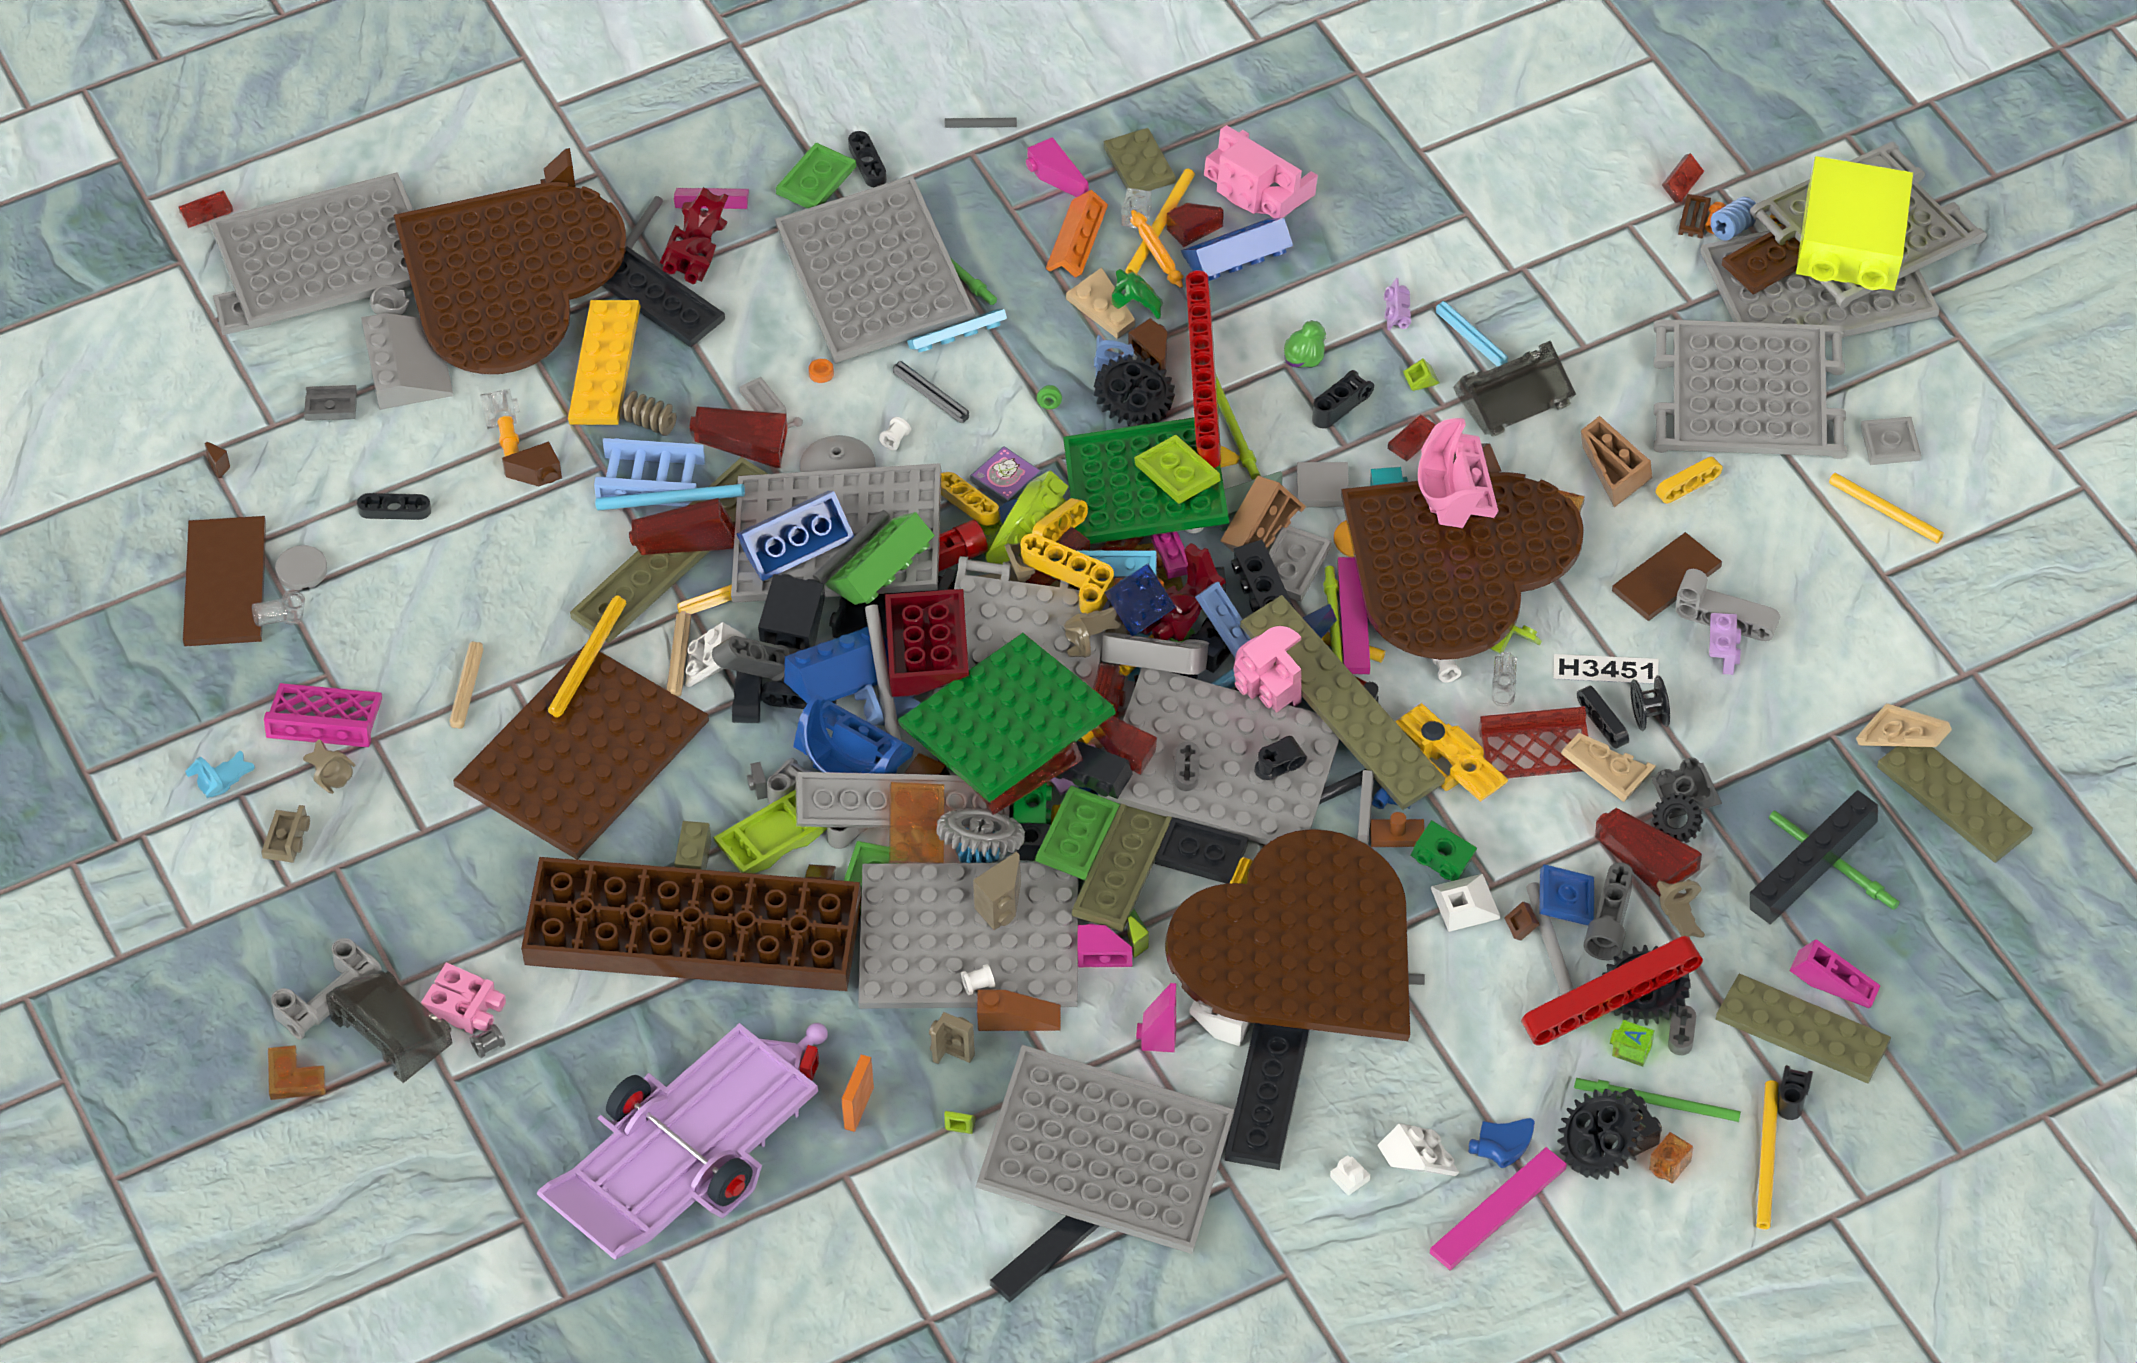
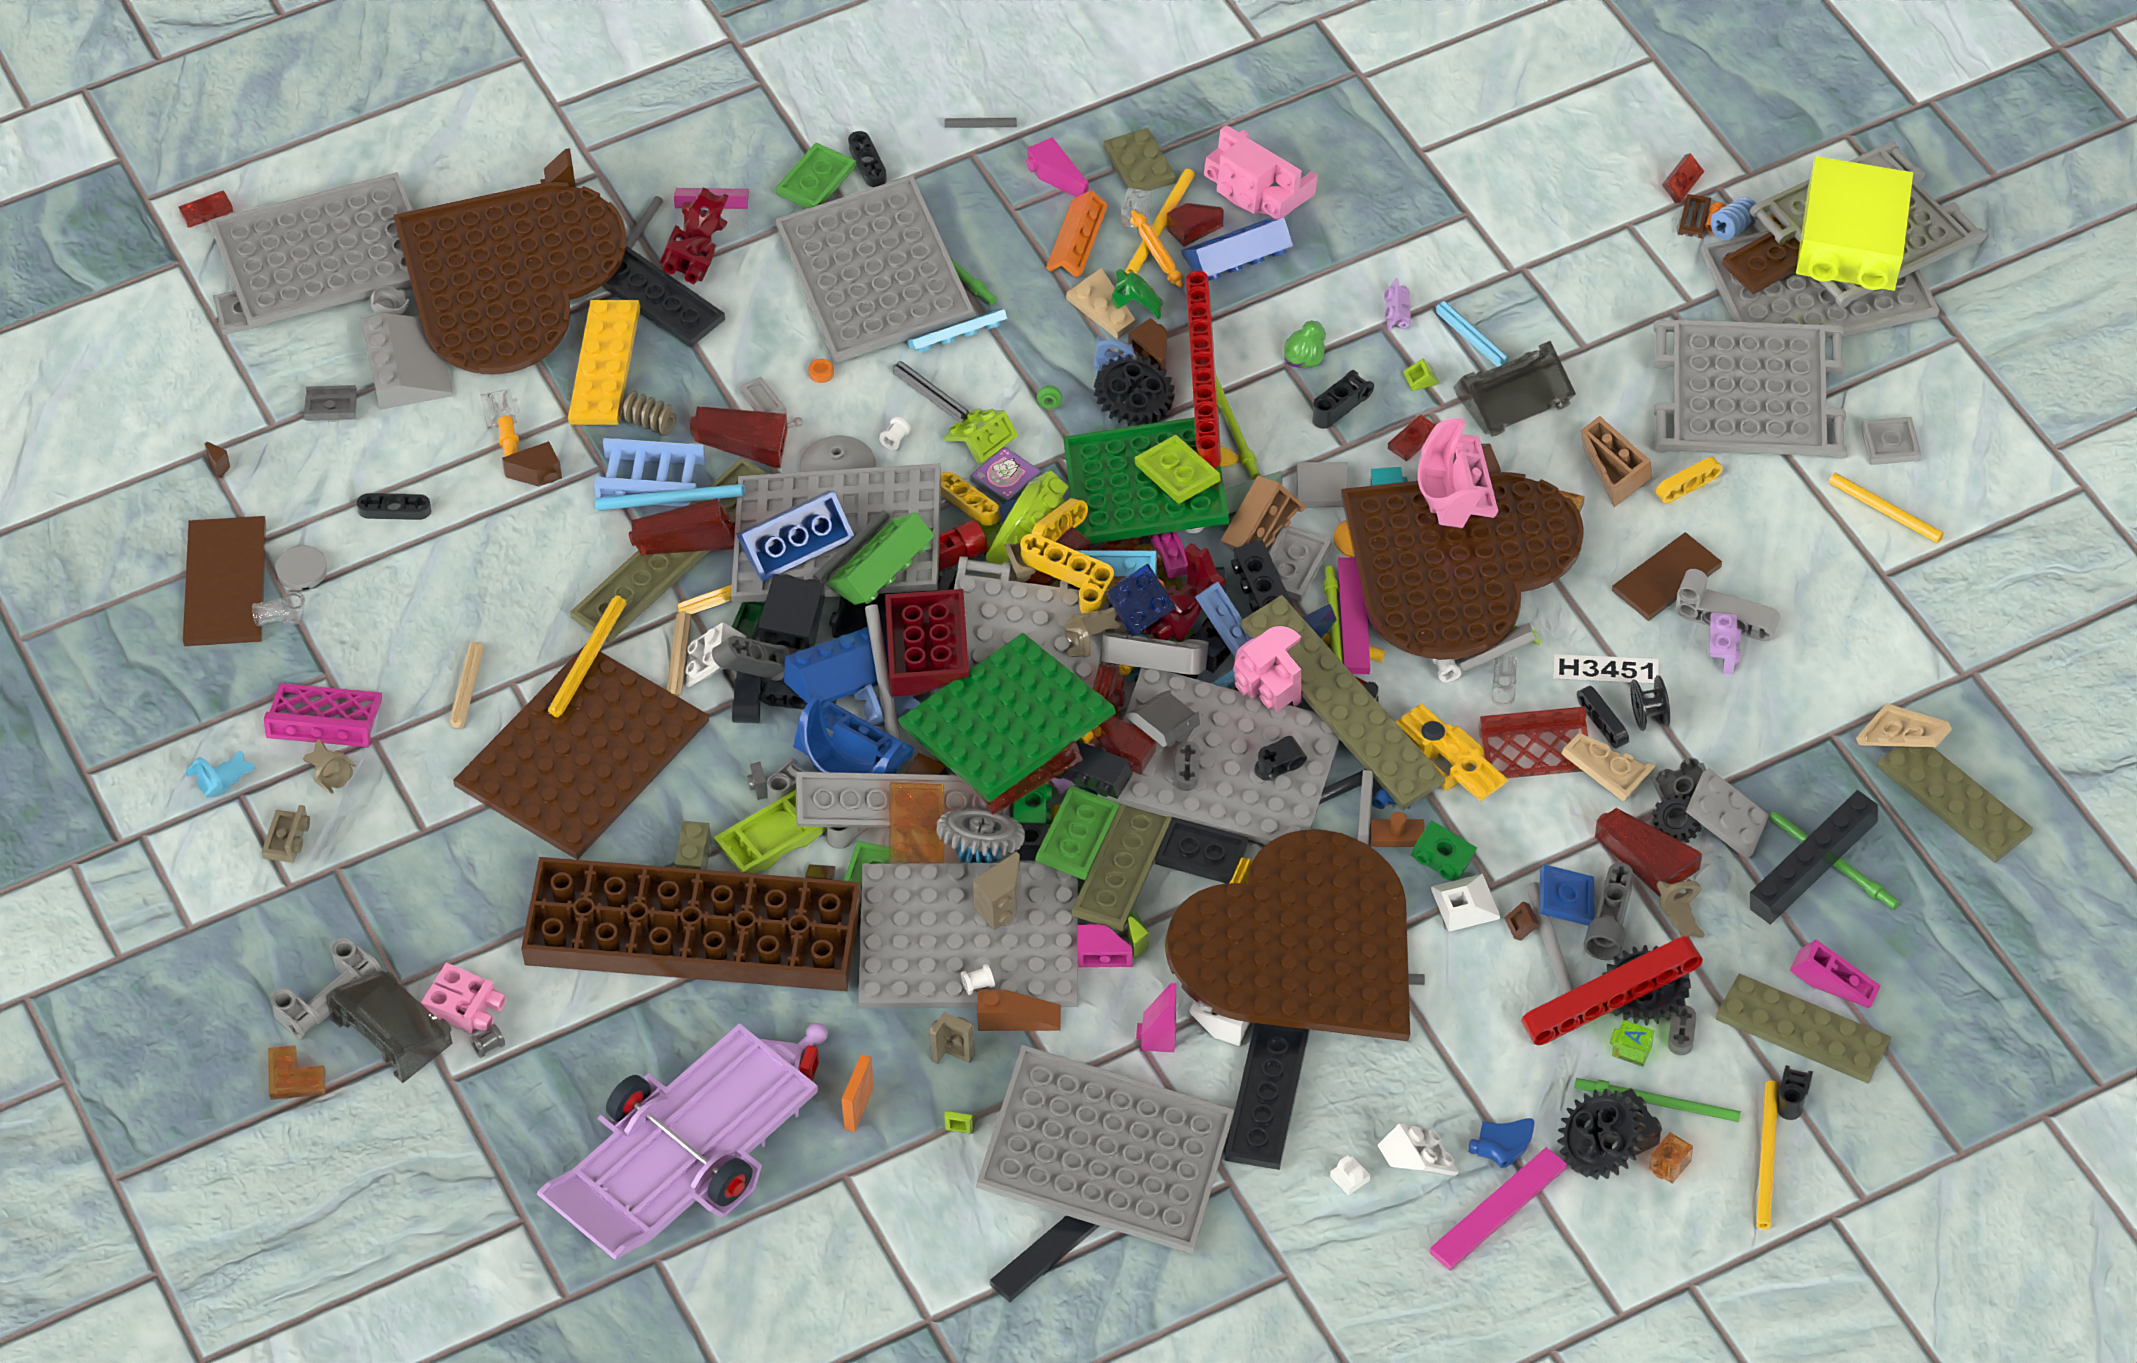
none -> dark green tile [732,601,765,640]
none -> lime bracket [943,408,1018,463]
none -> dark grey slope [1127,690,1200,747]
none -> light grey tile [1459,623,1535,672]
none -> light grey plate [1685,768,1769,858]

